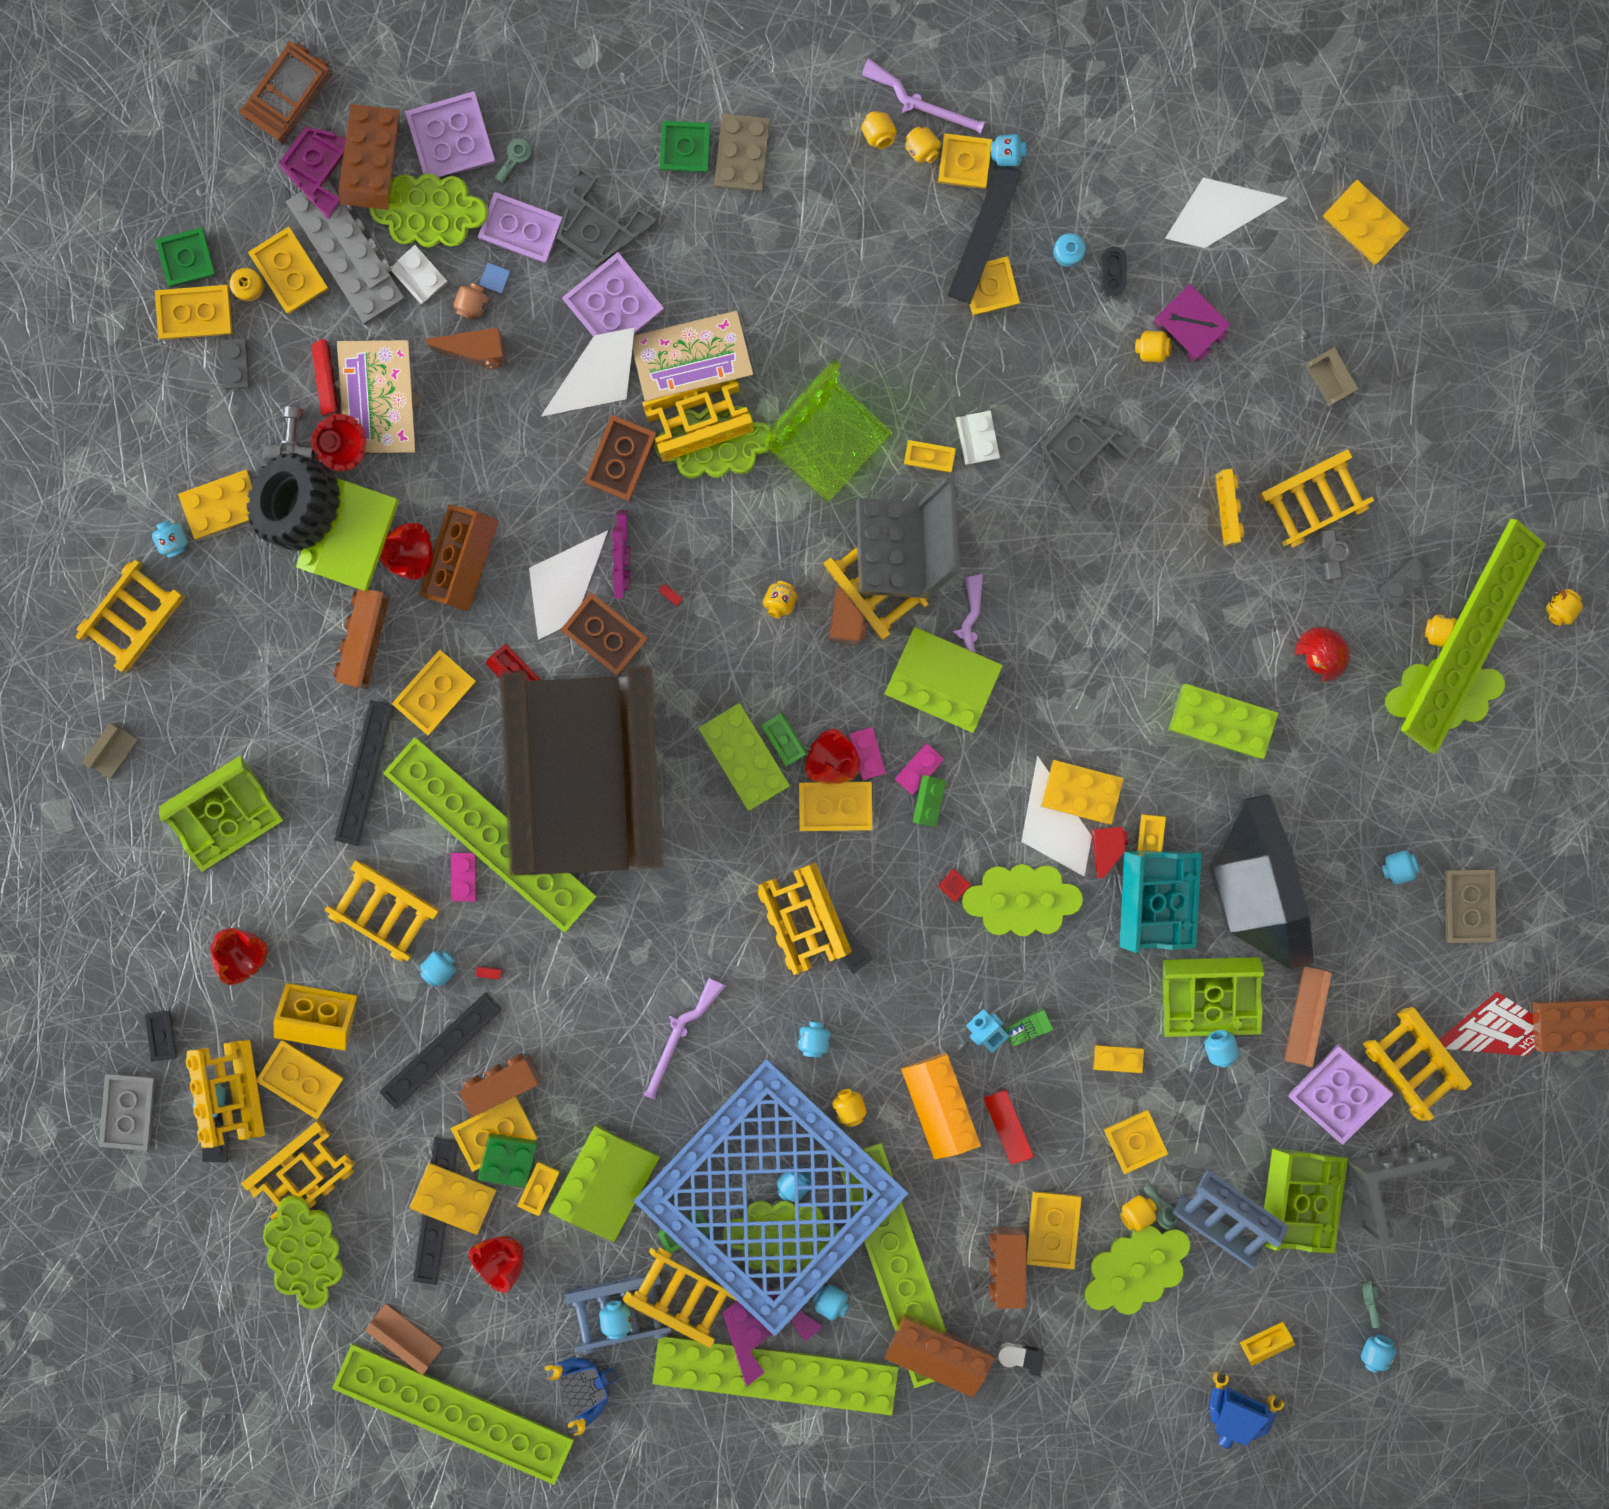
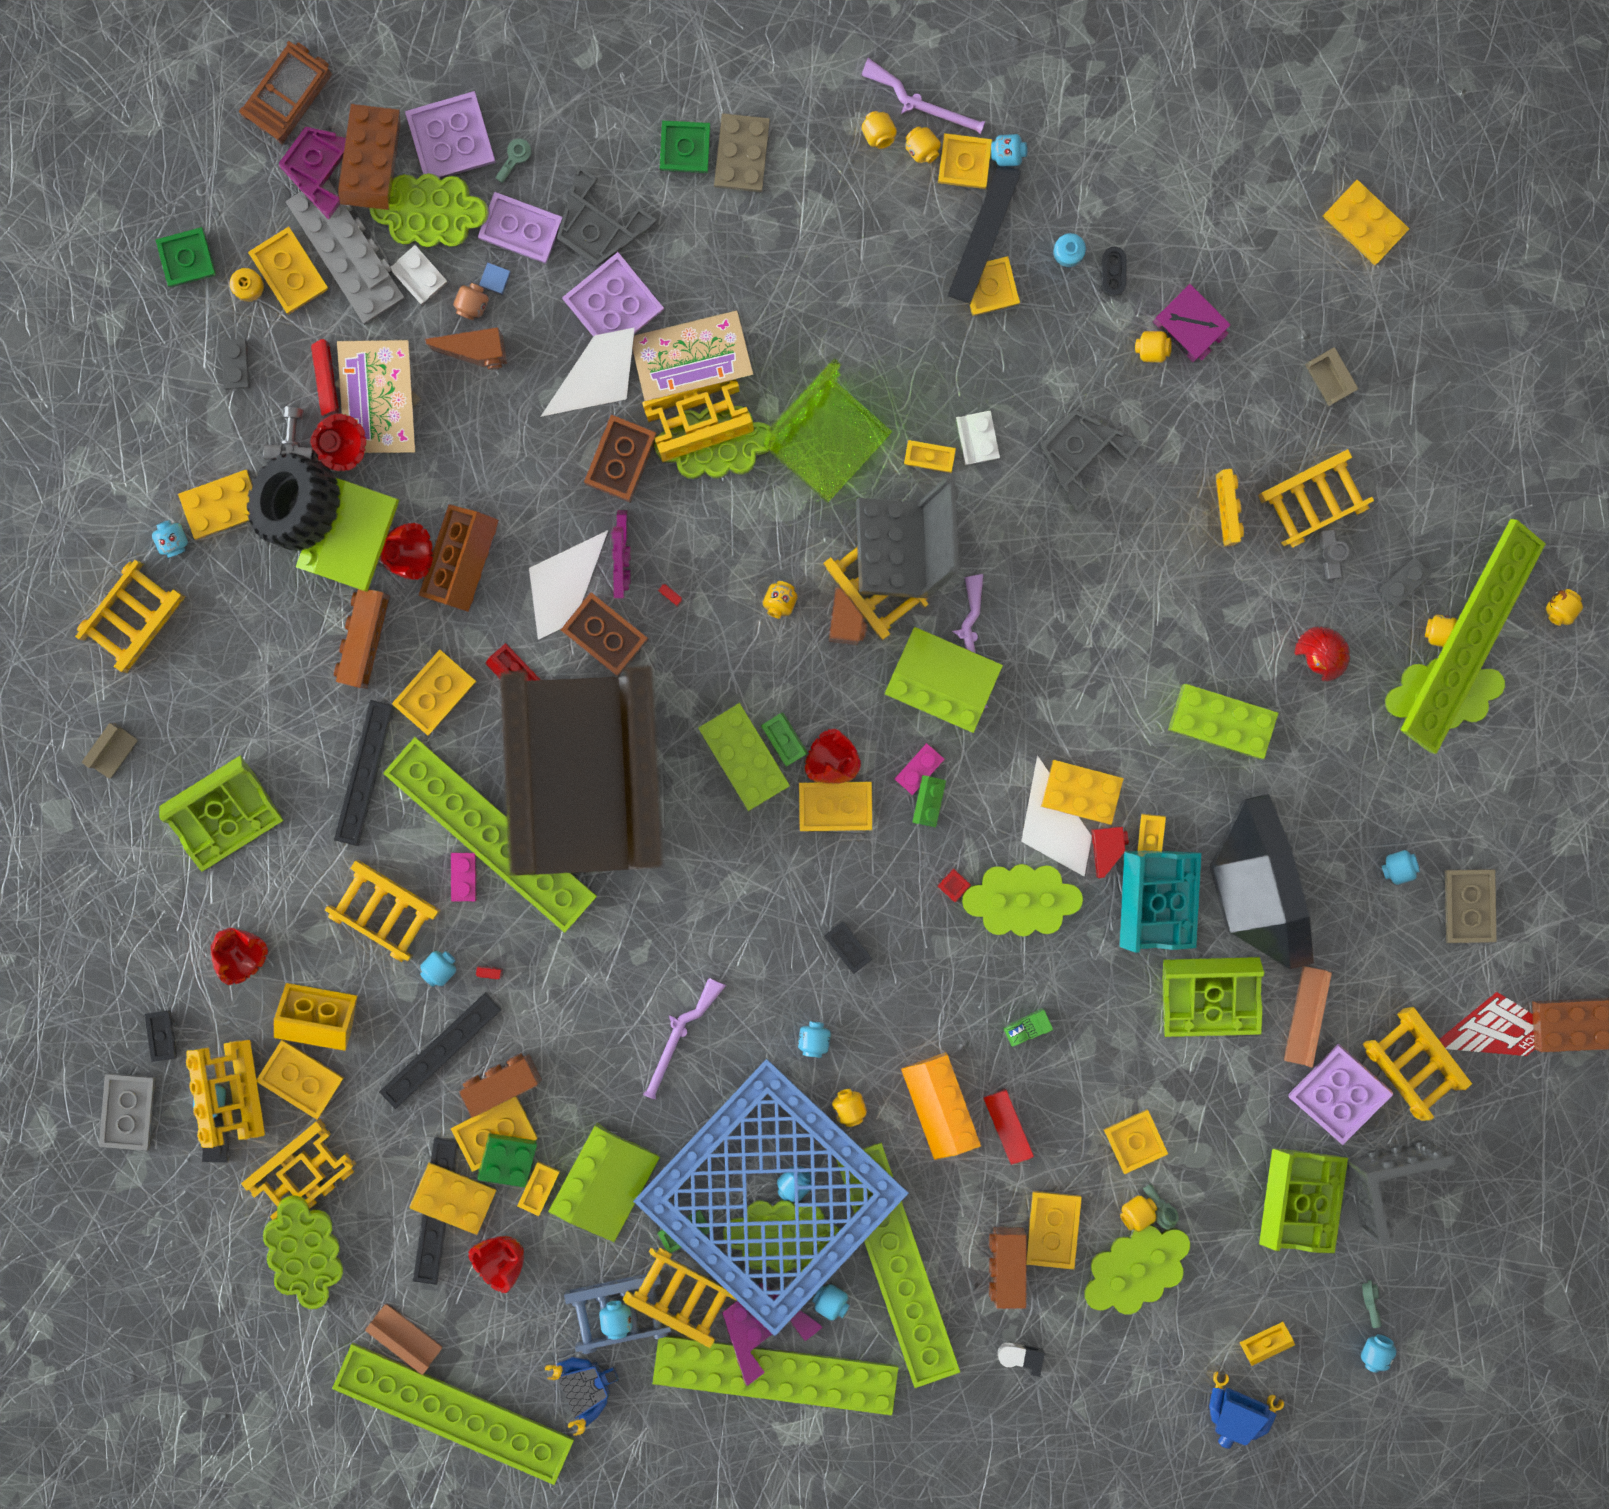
yellow plate [155,285,233,340] -> none
yellow fence [758,862,852,975] -> none
dark pink plate [849,727,886,780] -> none
dark orange slope [884,1313,994,1397] -> none
medium azure brick [966,1009,1010,1053] -> none
yellow plate [1093,1045,1144,1073] -> none
white sticker [1165,177,1288,248] -> none
sand blue fence [1172,1170,1289,1269] -> none
medium azure head [1205,1030,1239,1067] -> none

